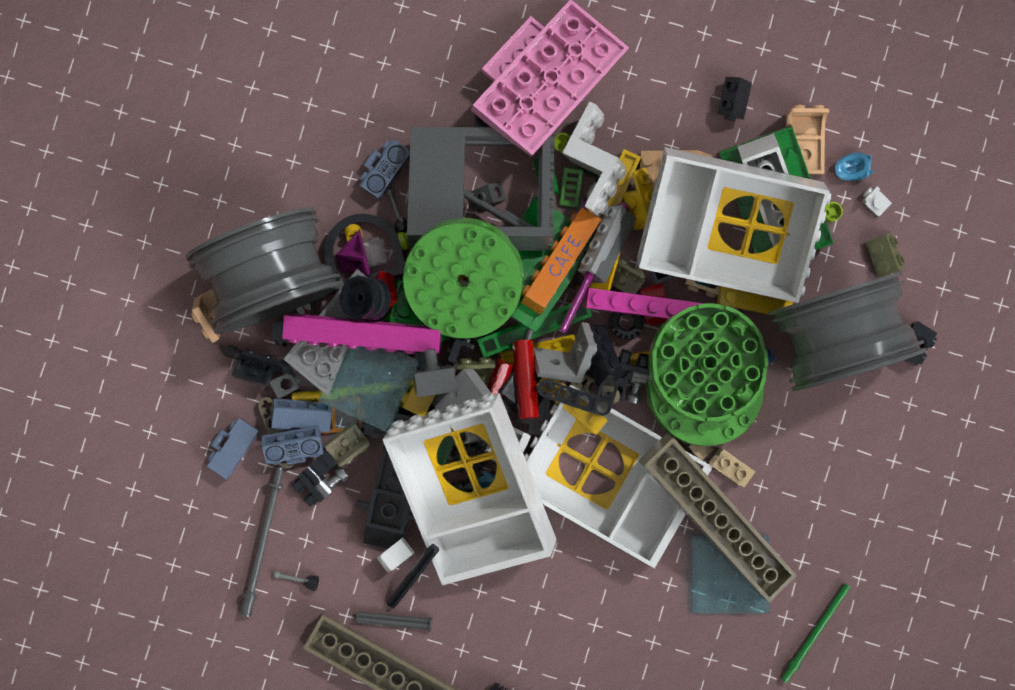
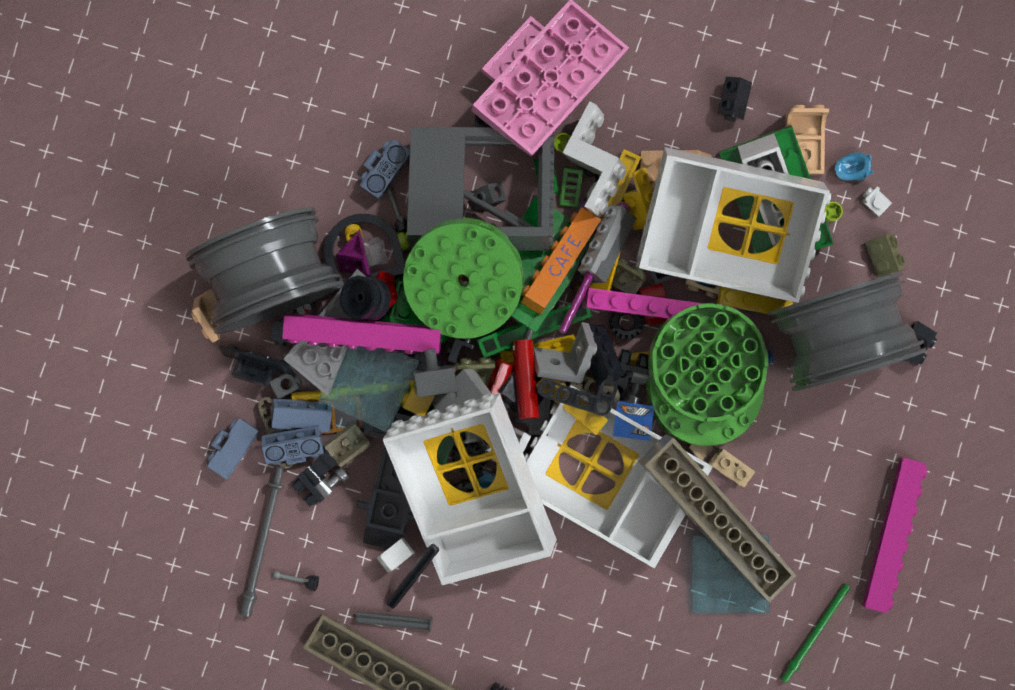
none -> blue sticker [613,401,654,441]
none -> dark pink brick [862,457,927,613]

